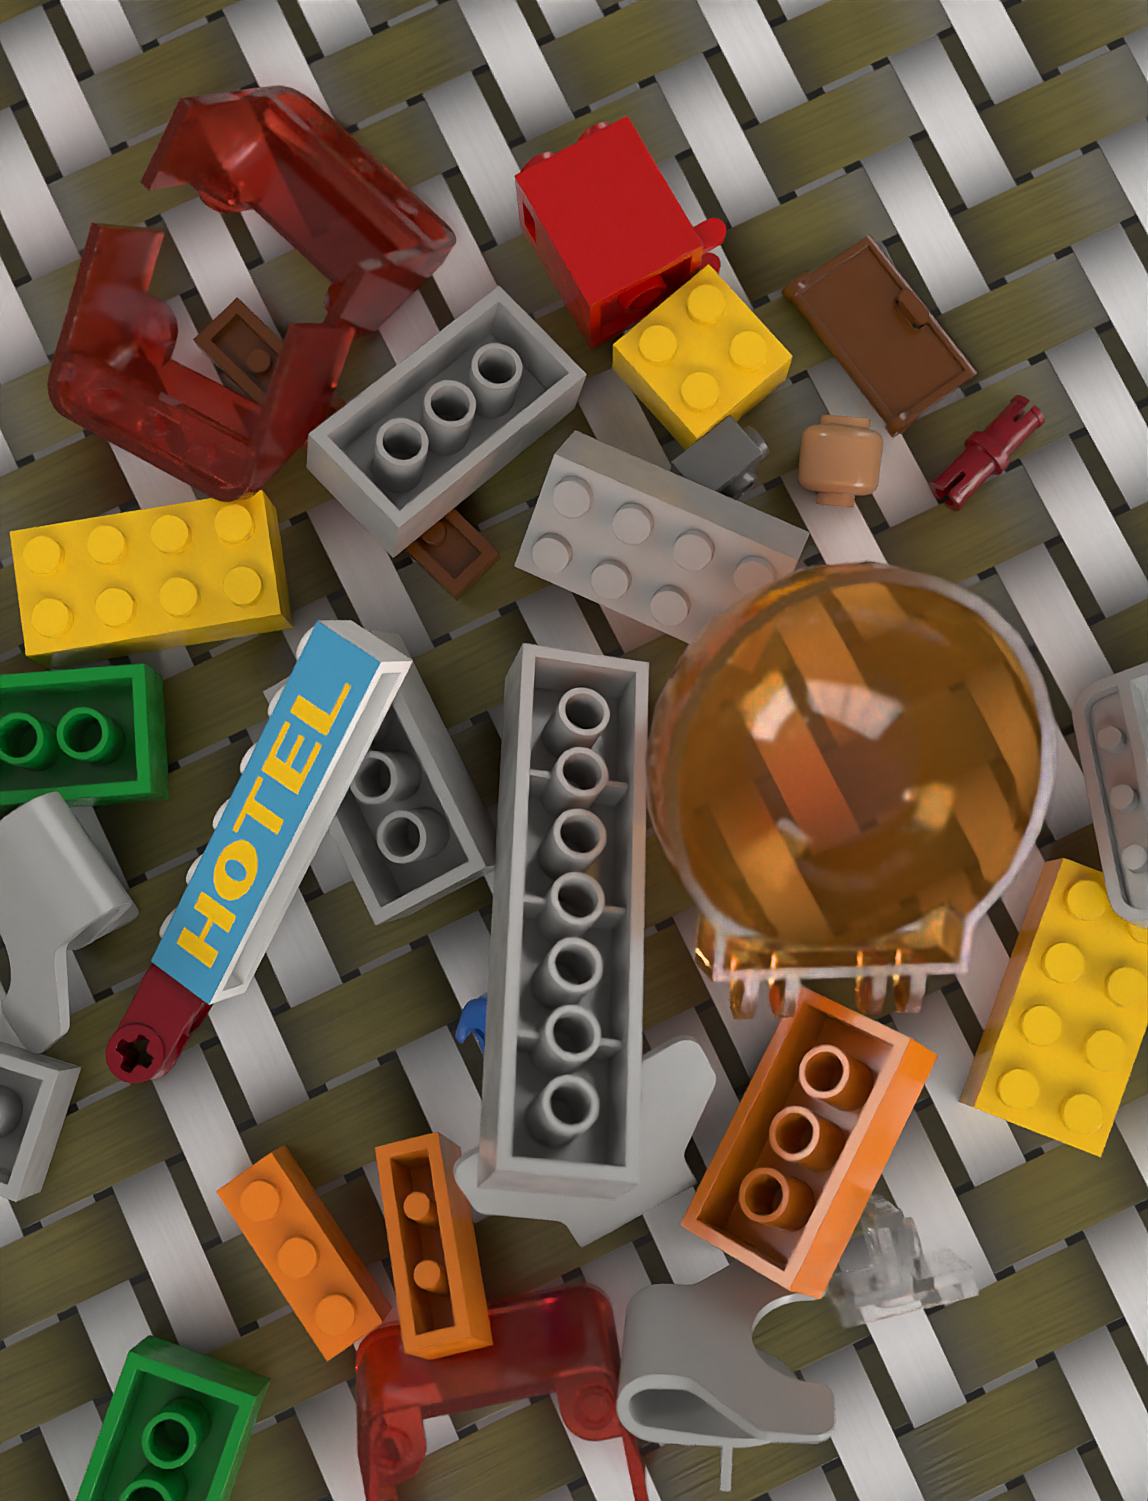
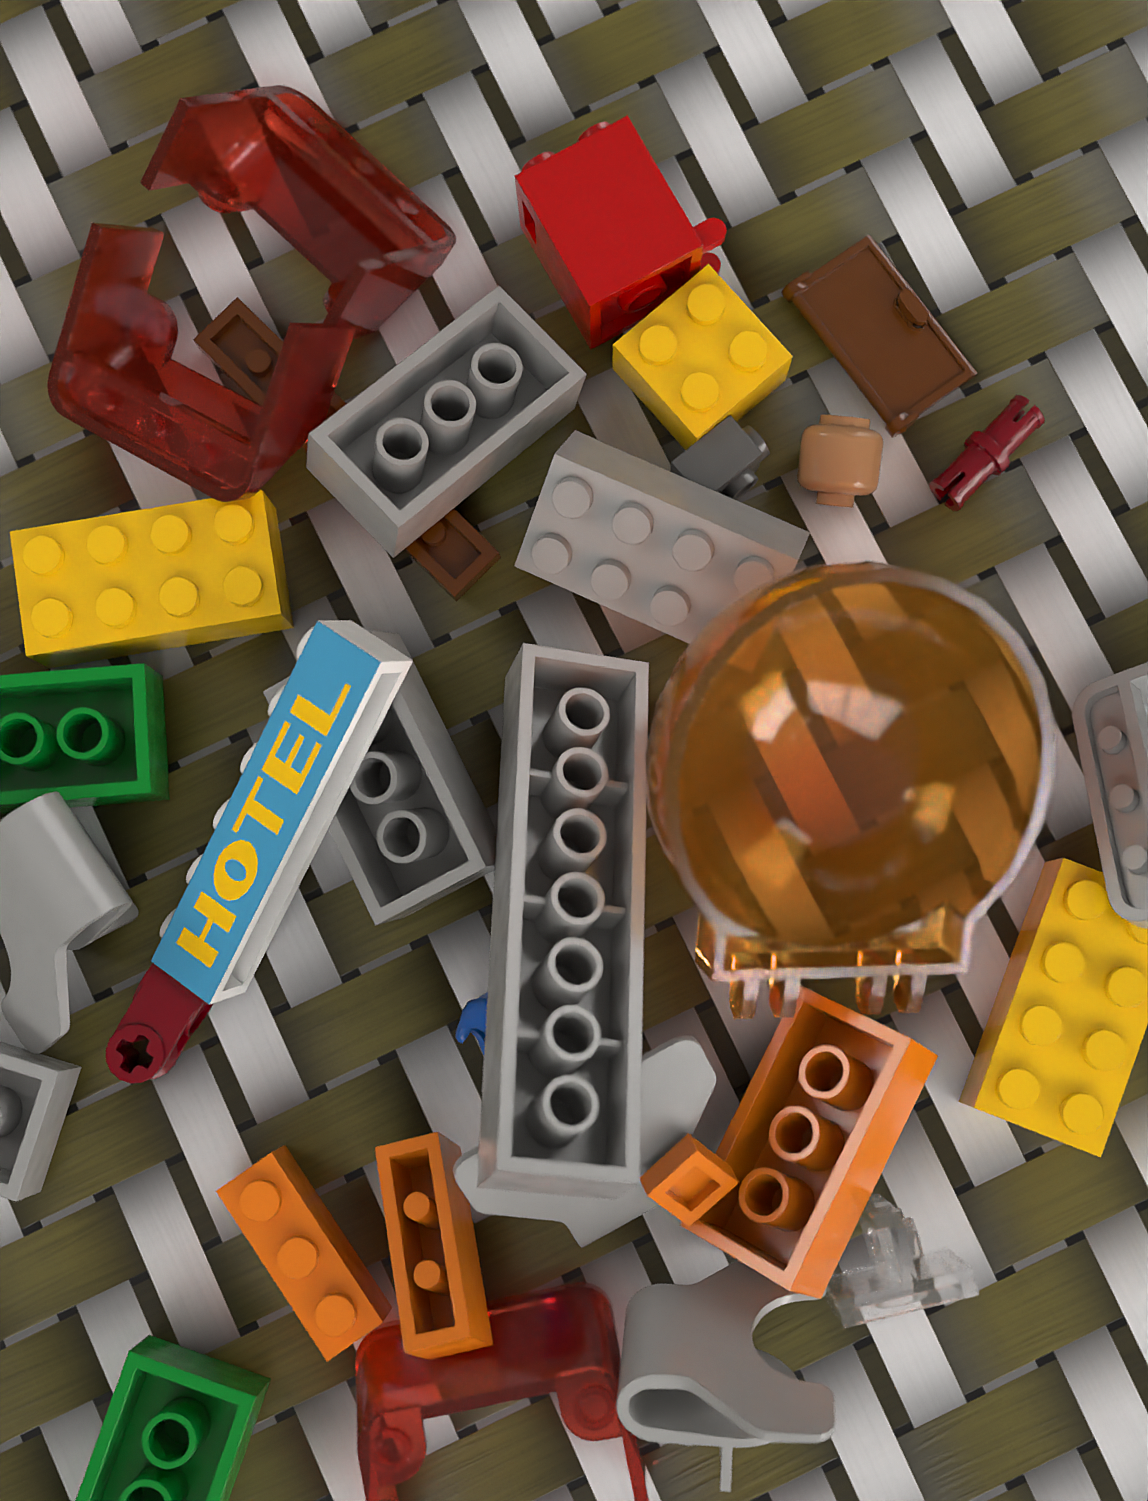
none -> orange plate [639,1133,739,1227]

